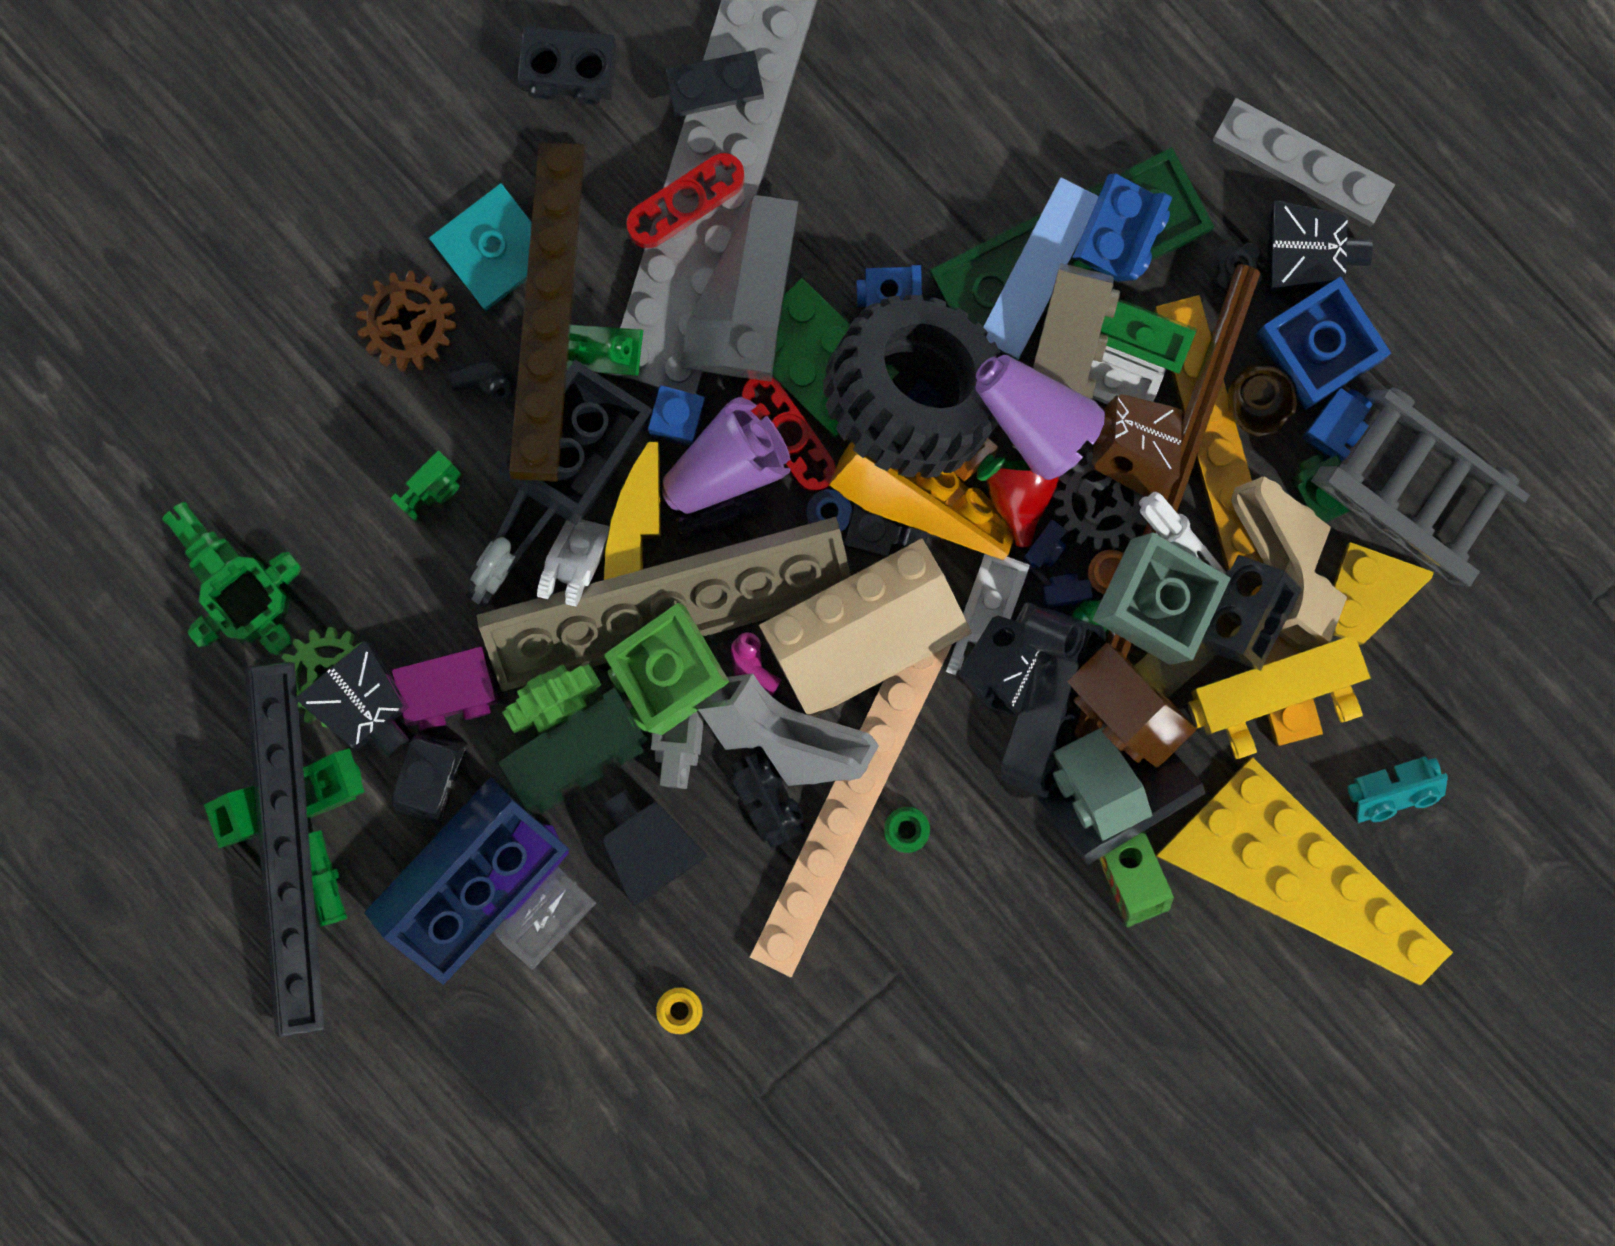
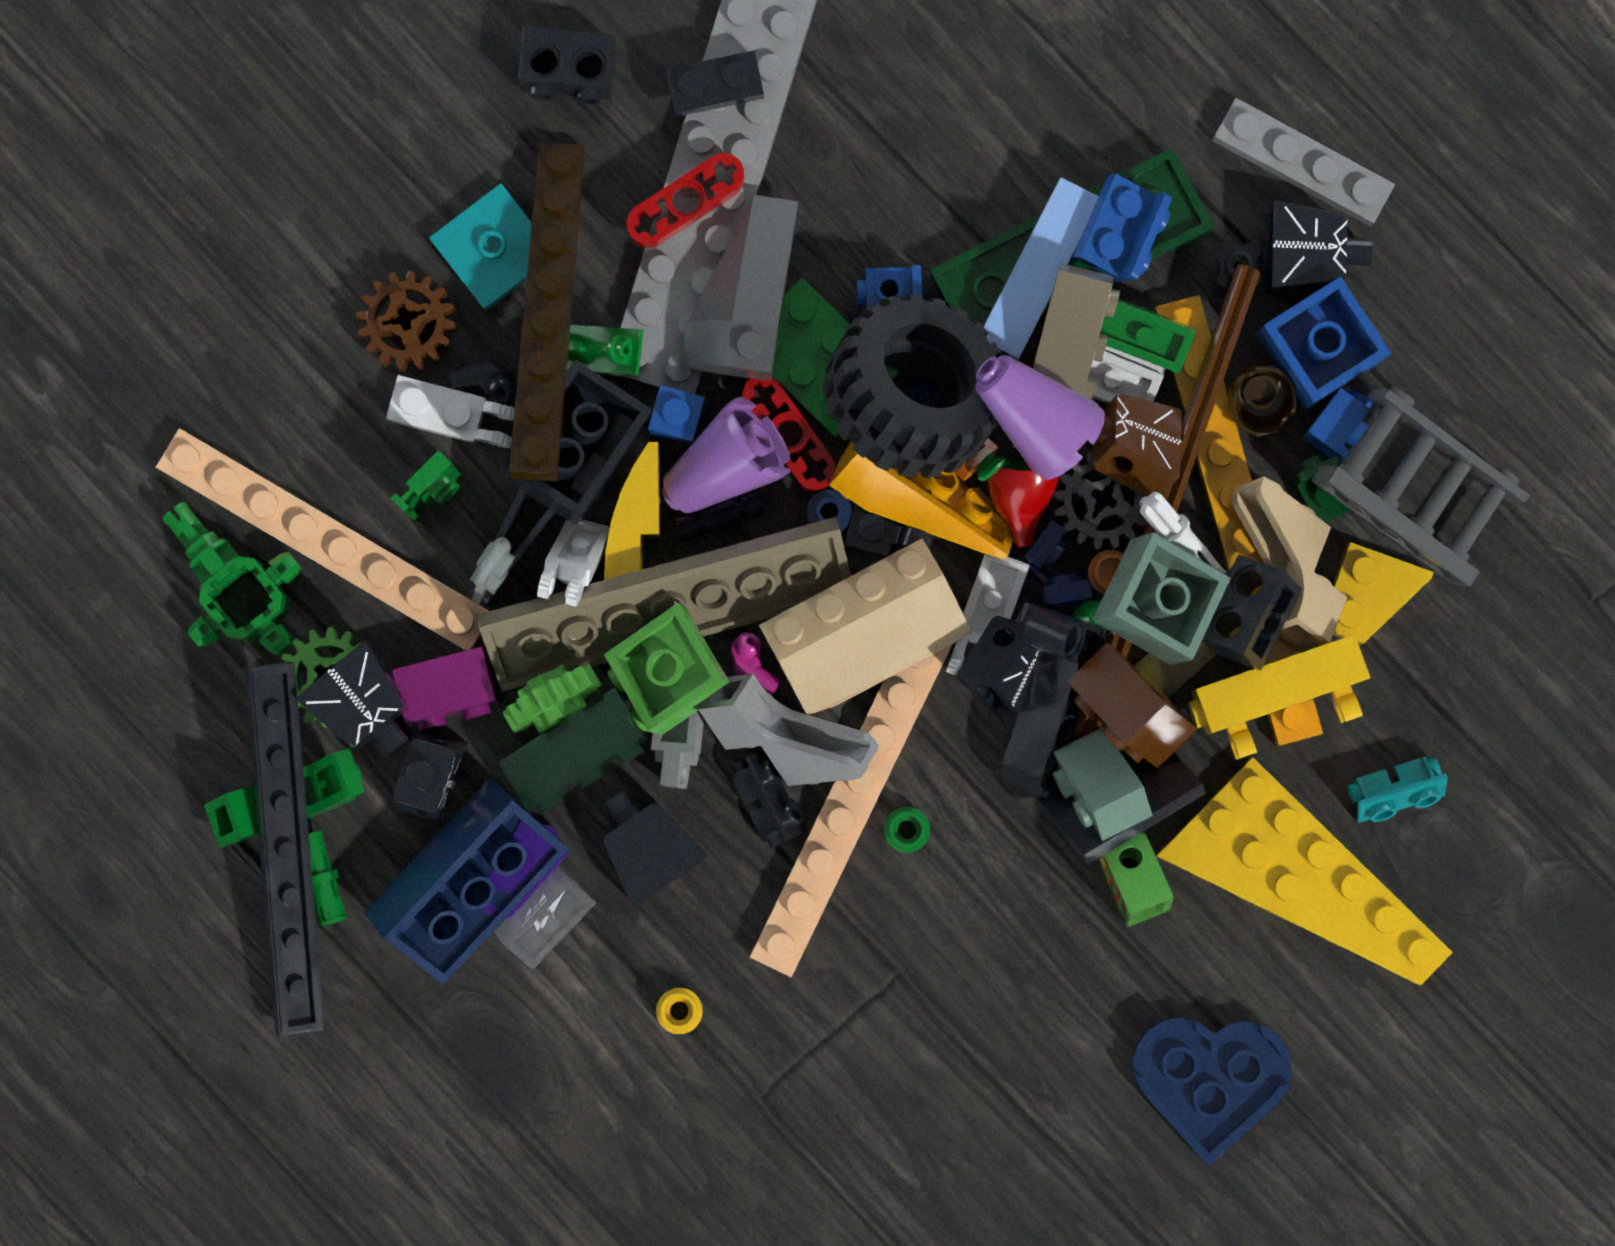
none -> light nougat plate [156,428,489,650]
none -> white hinge [386,375,515,449]
none -> dark blue plate [1131,1017,1291,1166]

